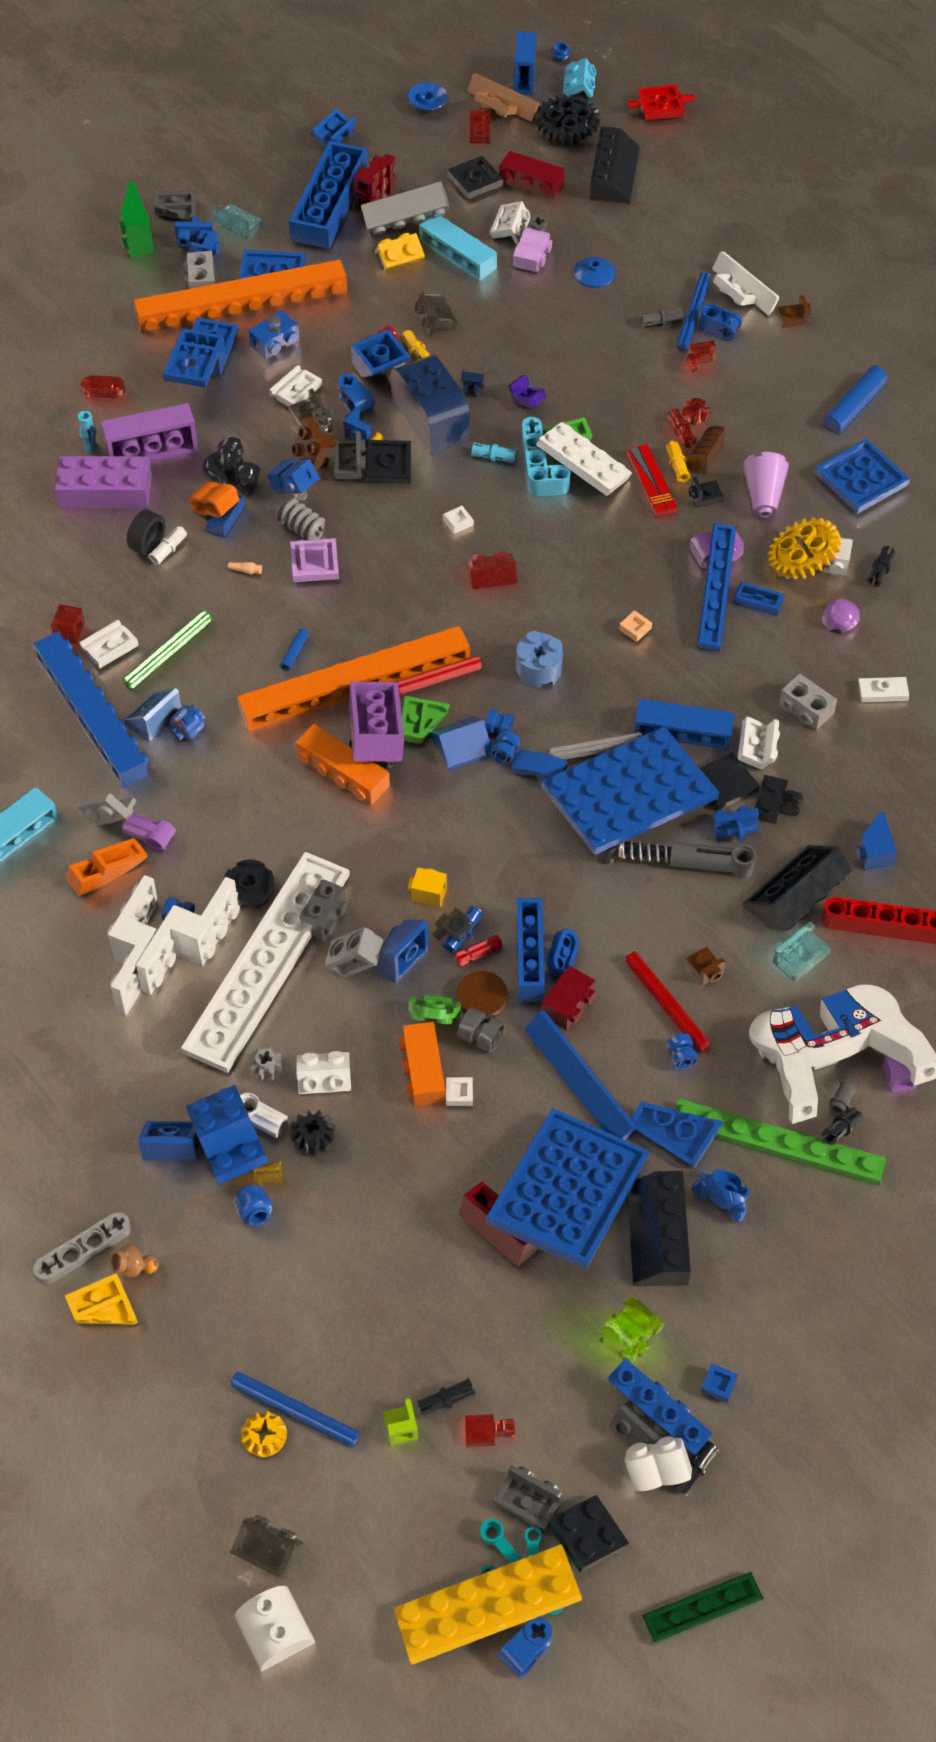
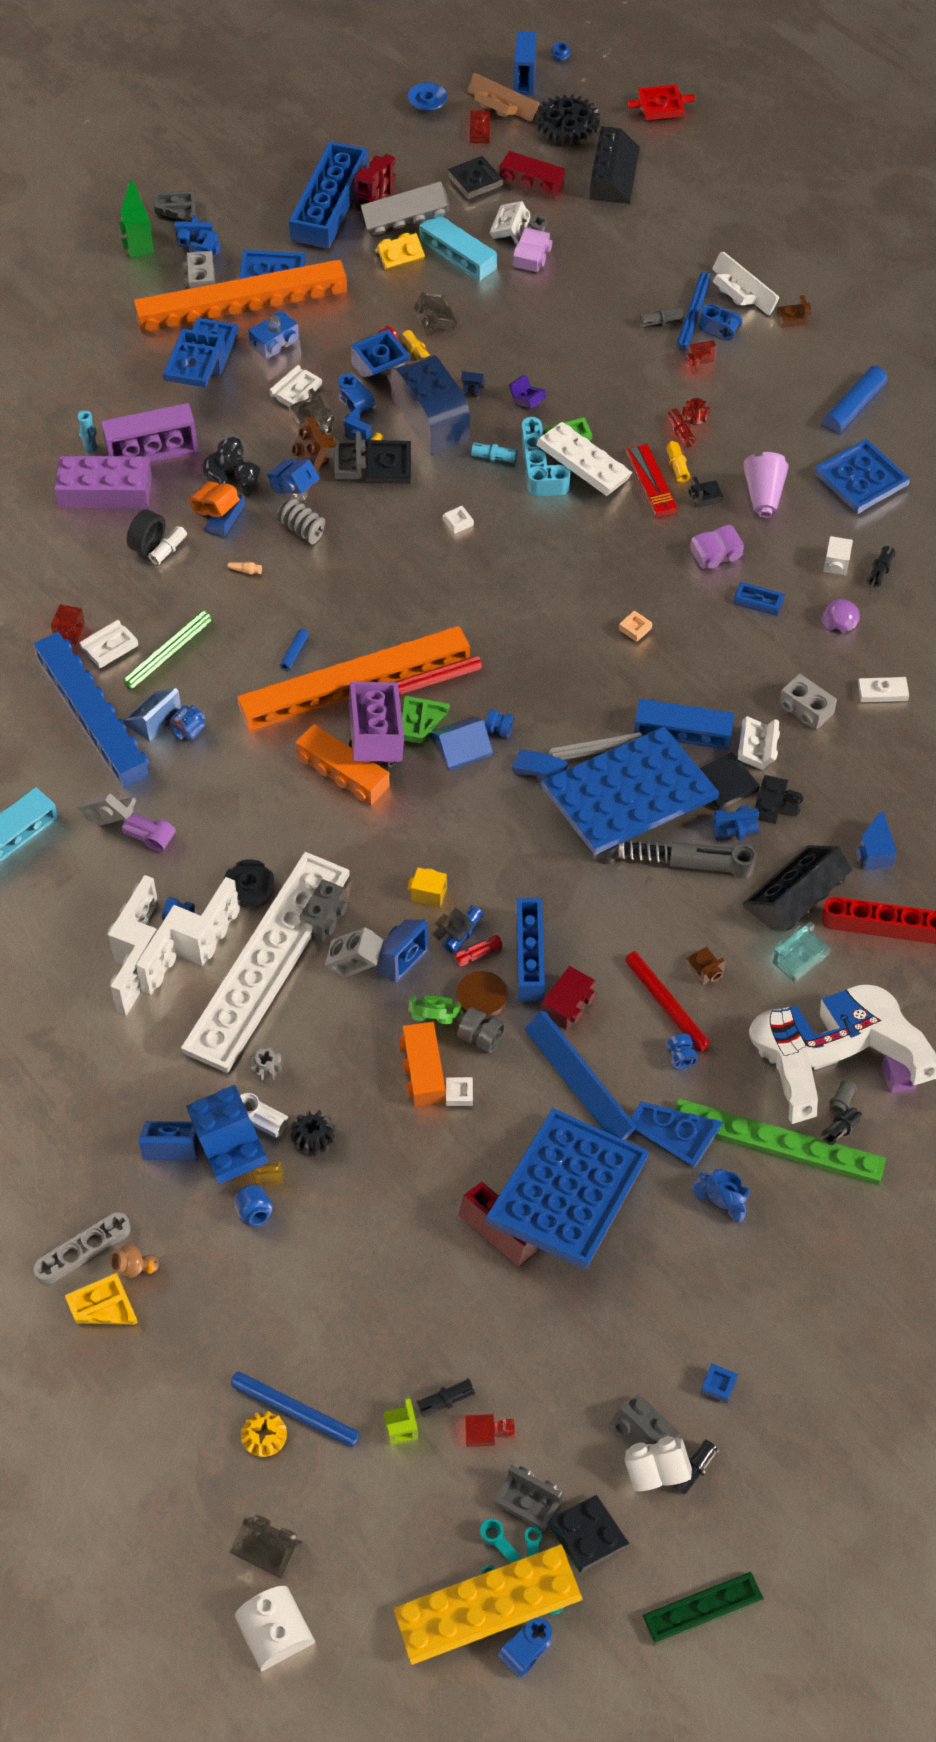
orange slope [66,838,147,896] -> none
clear red plate [81,375,126,398] -> none
clear light blue bracket [214,203,263,240] -> none
lavender plate [290,538,339,583] -> none
white bracket [297,1051,351,1094] -> none
blue bracket [310,108,357,149] -> none
clear red bracket [466,552,517,589] -> none
blue wheel [490,731,521,765] -> none
medium blue brick [515,631,563,688] -> none
blue plate [547,929,579,977] -> none
medium azure bracket [563,58,596,98] -> none
blue dish [574,257,616,288] -> none
clear neon green brick [599,1296,665,1363] -> none
blue bracket [608,1359,712,1455] -> none
black slope [627,1171,691,1286] -> none
reddish brown brick [686,426,725,475] -> none
blue tile [696,523,736,651] -> none
yellow gear [767,517,842,580] -> none

